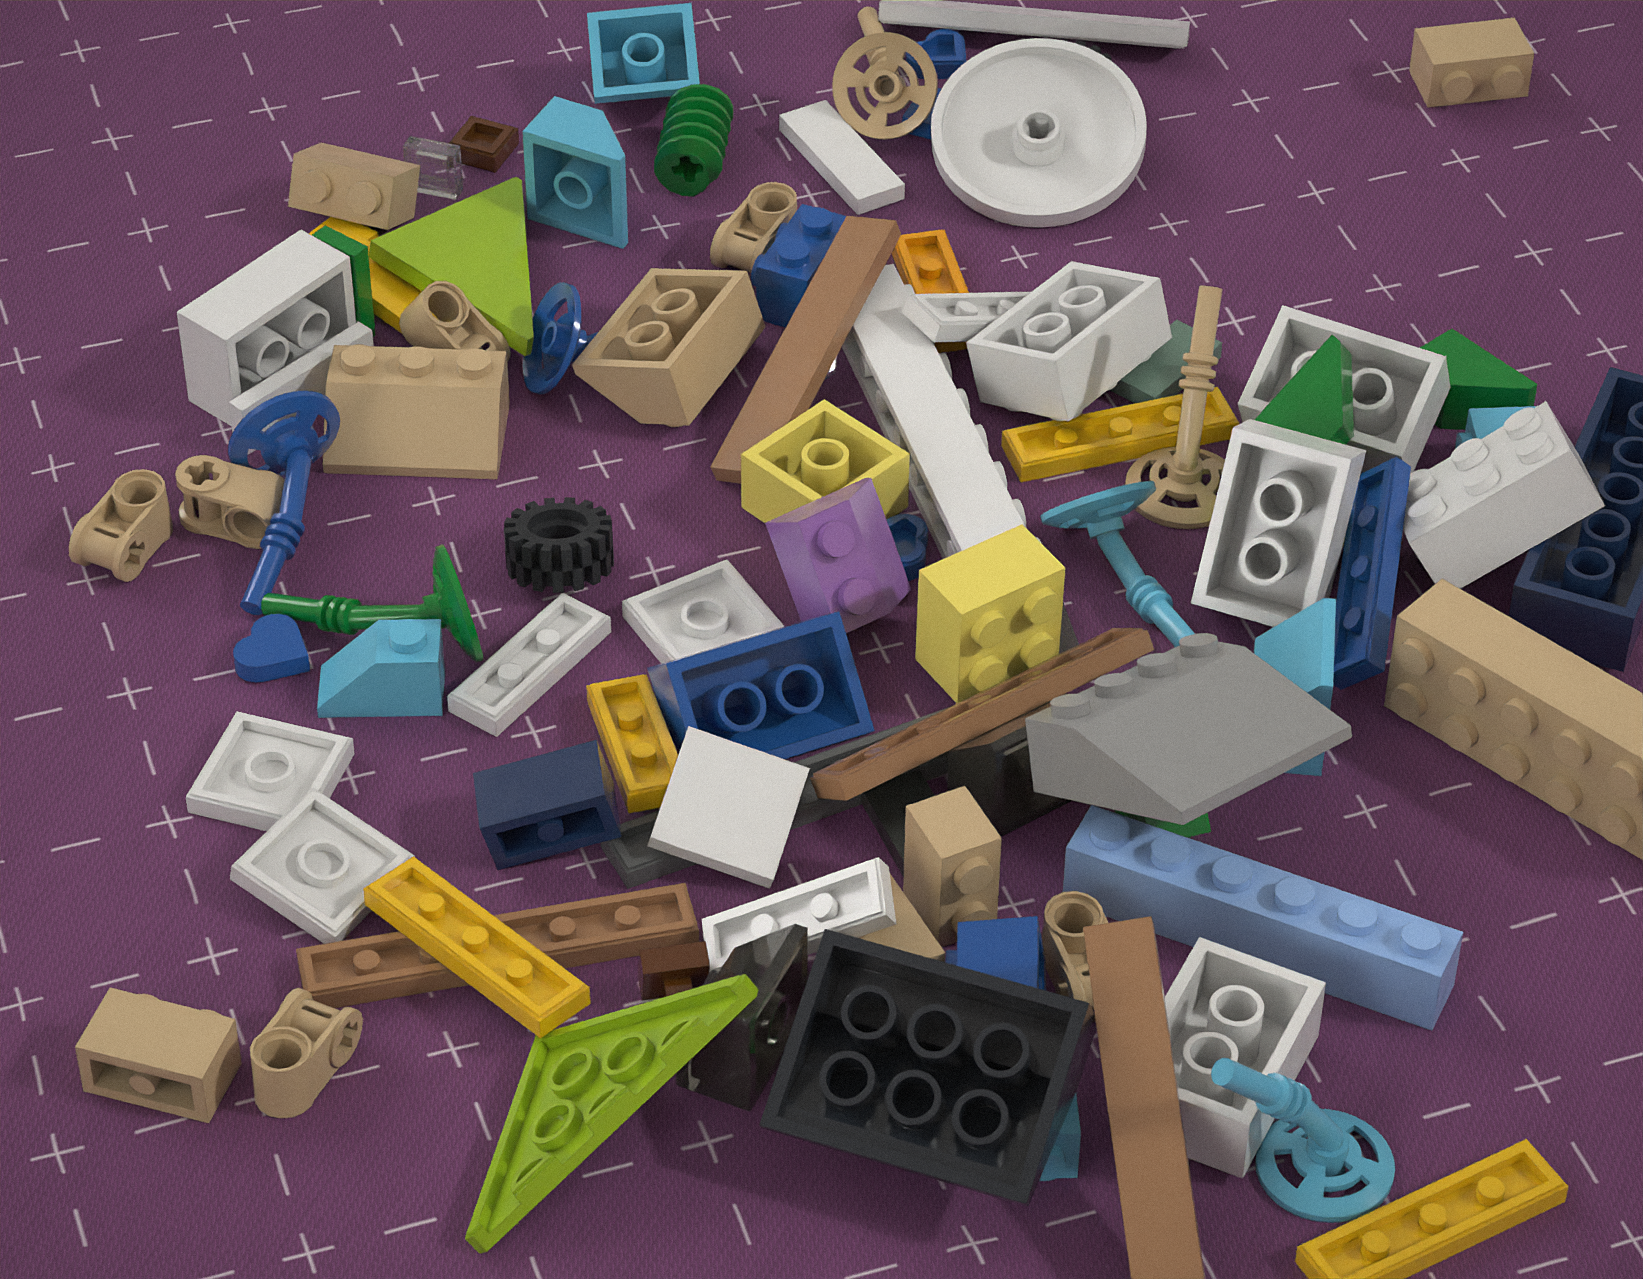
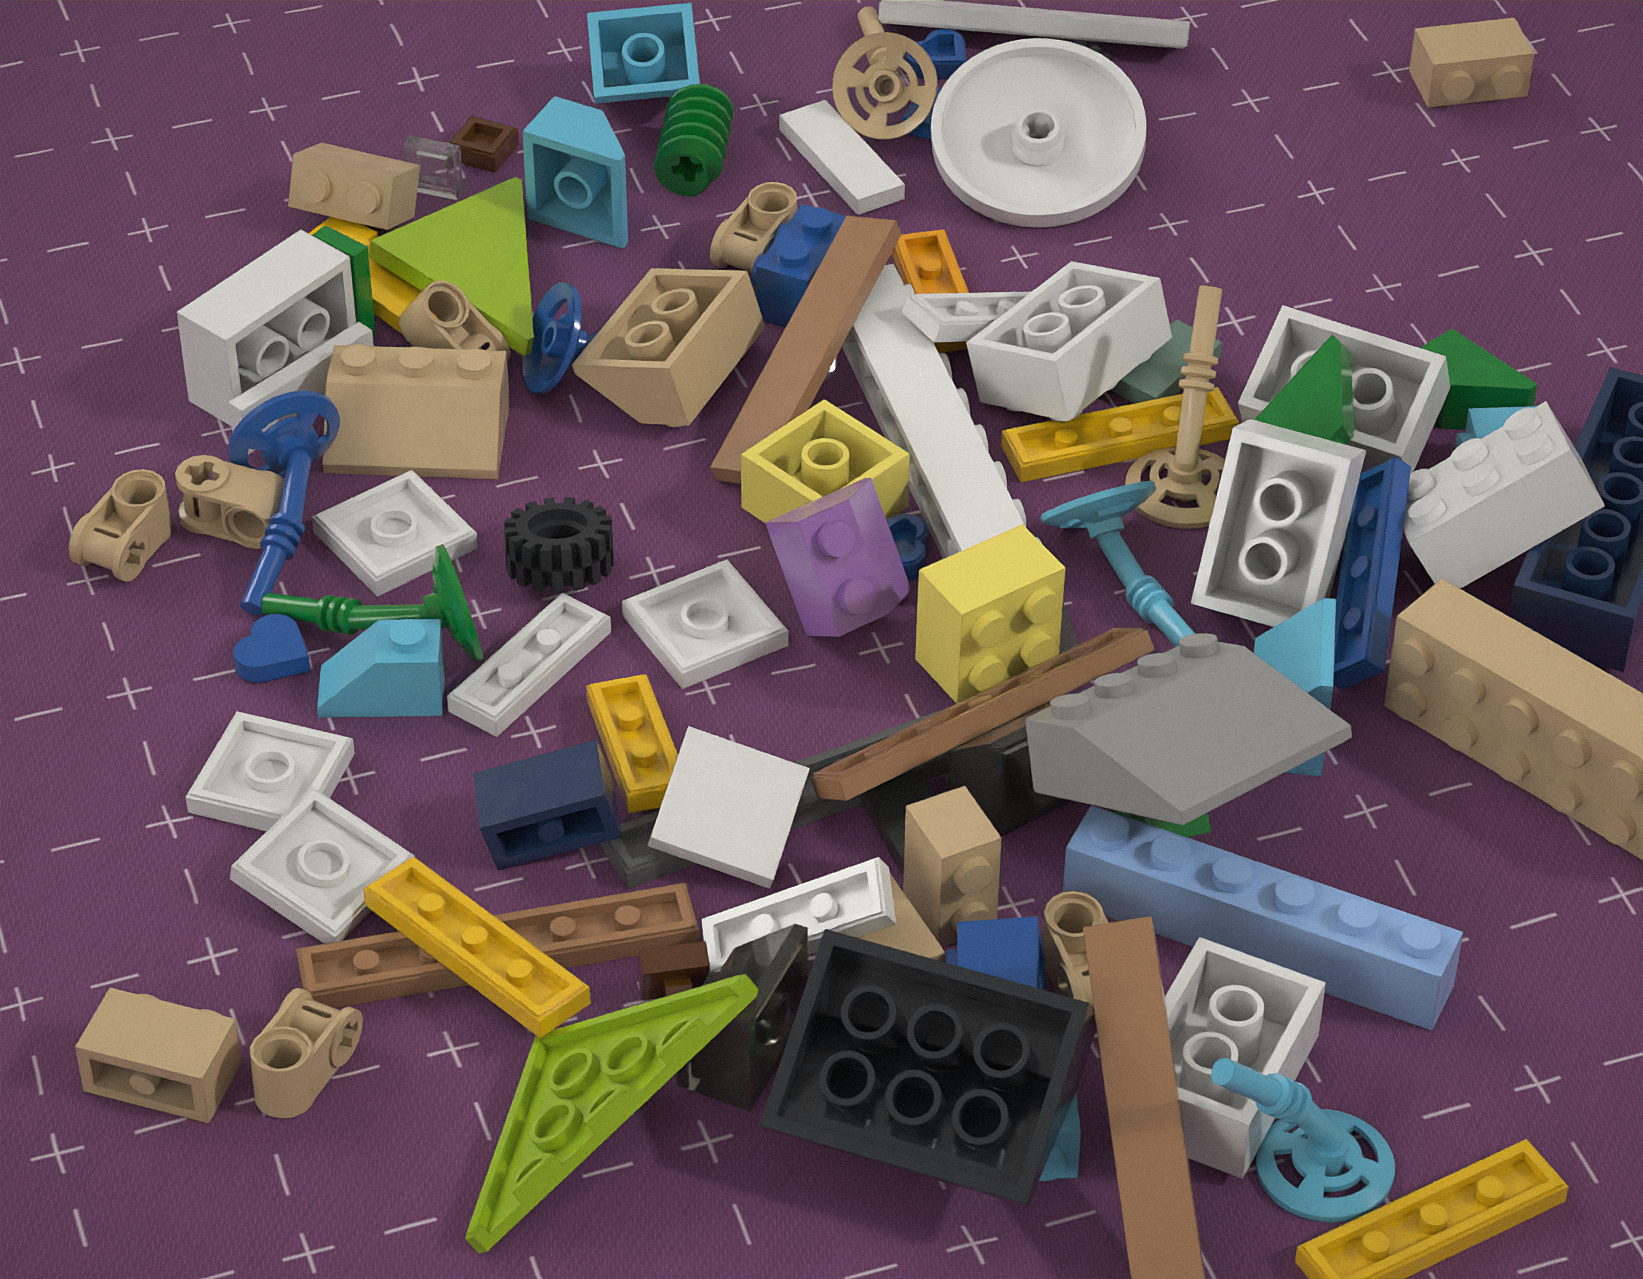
blue slope [647,611,875,759] -> none
none -> white tile [312,470,478,597]

